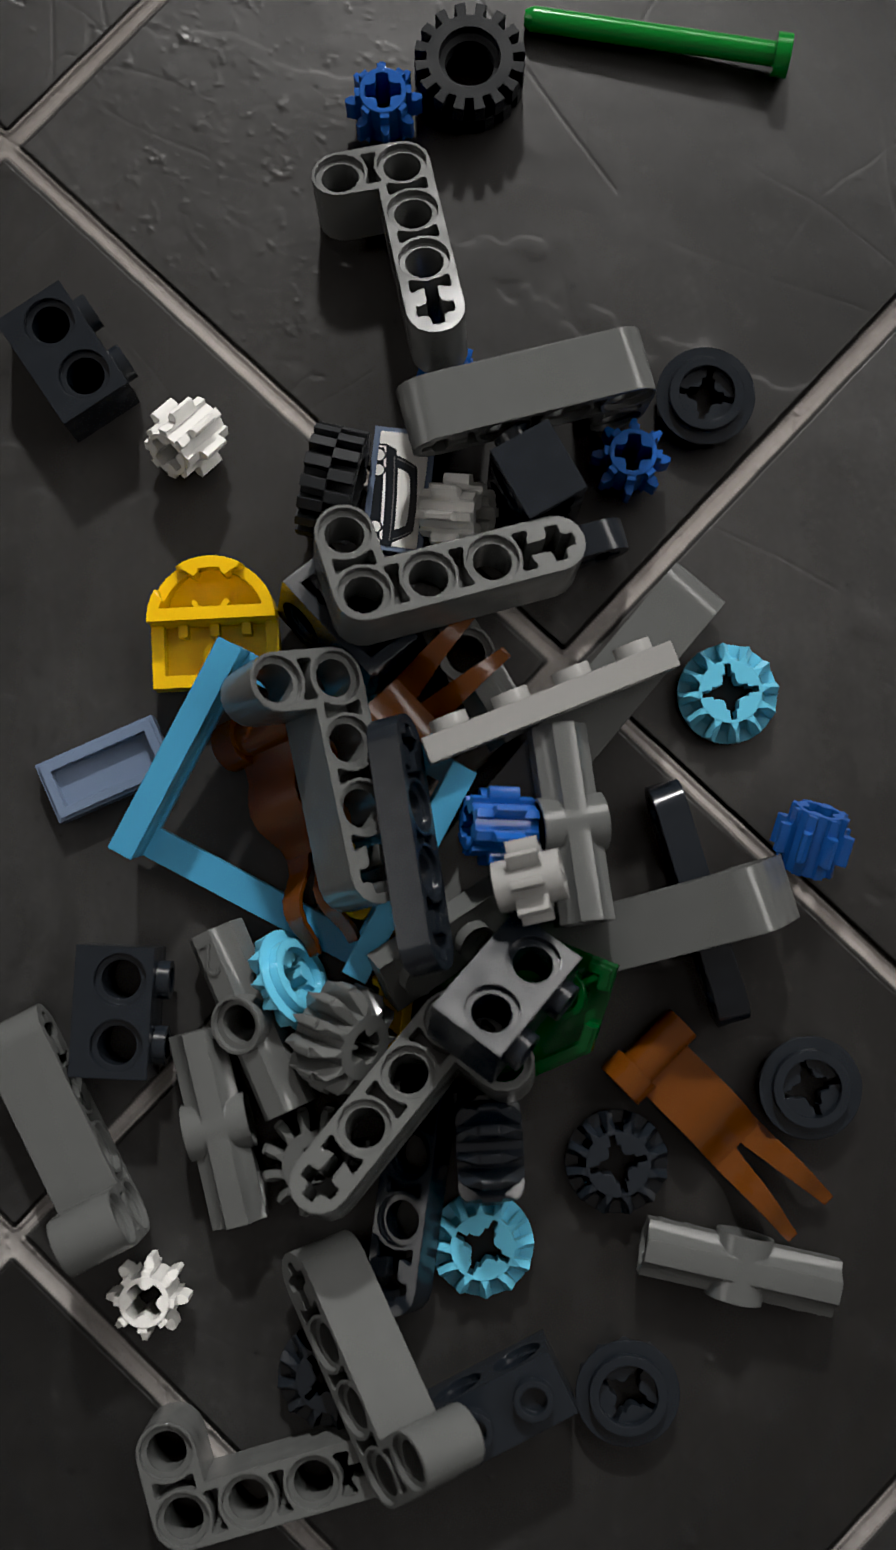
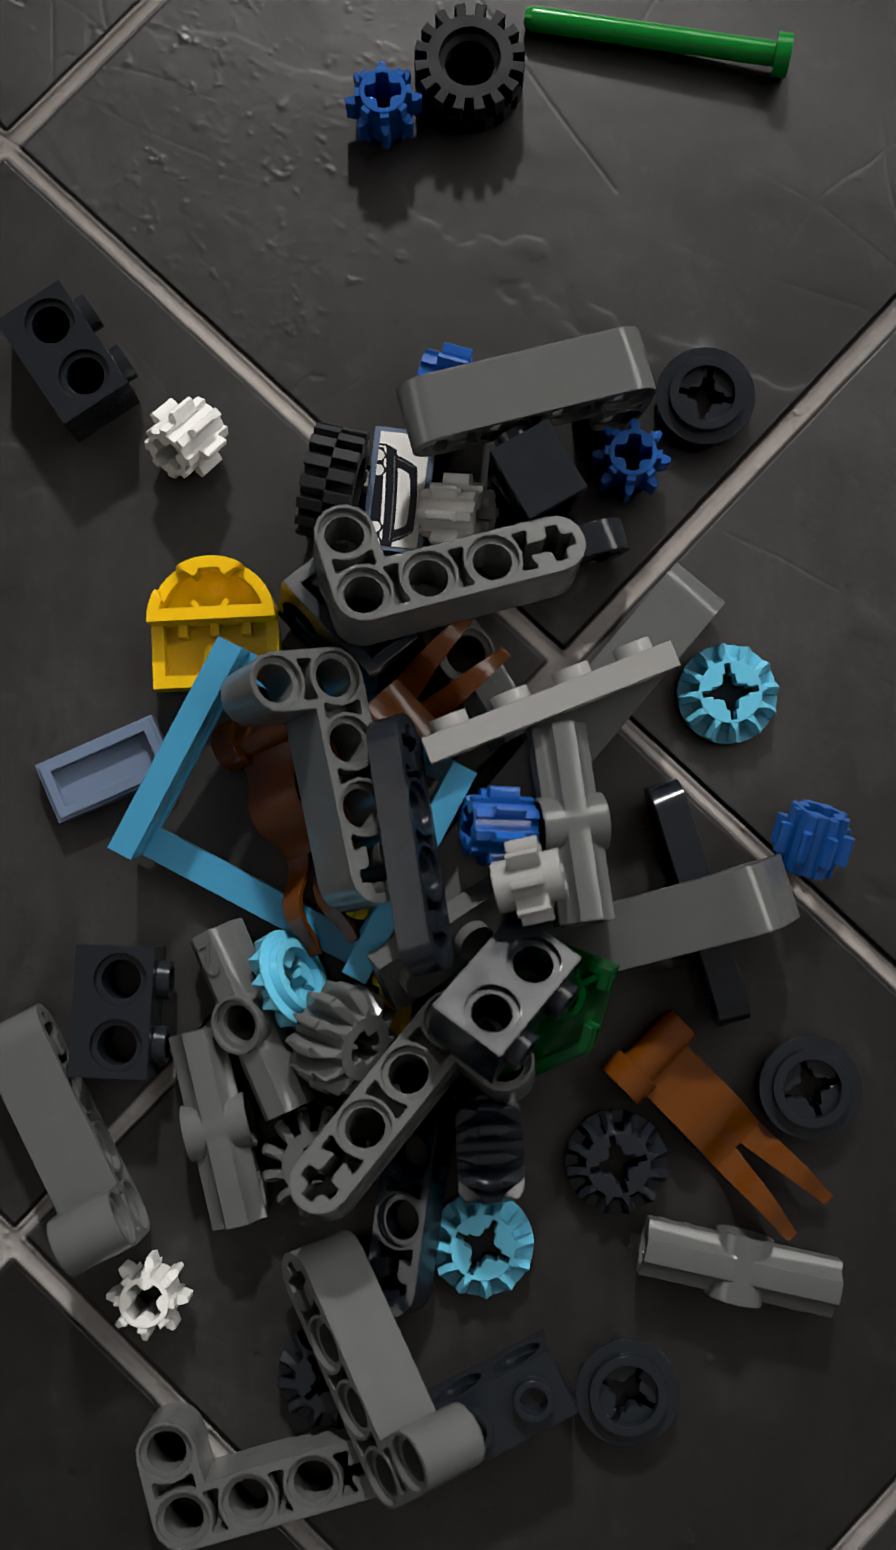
dark grey beam [312,141,468,373] -> none

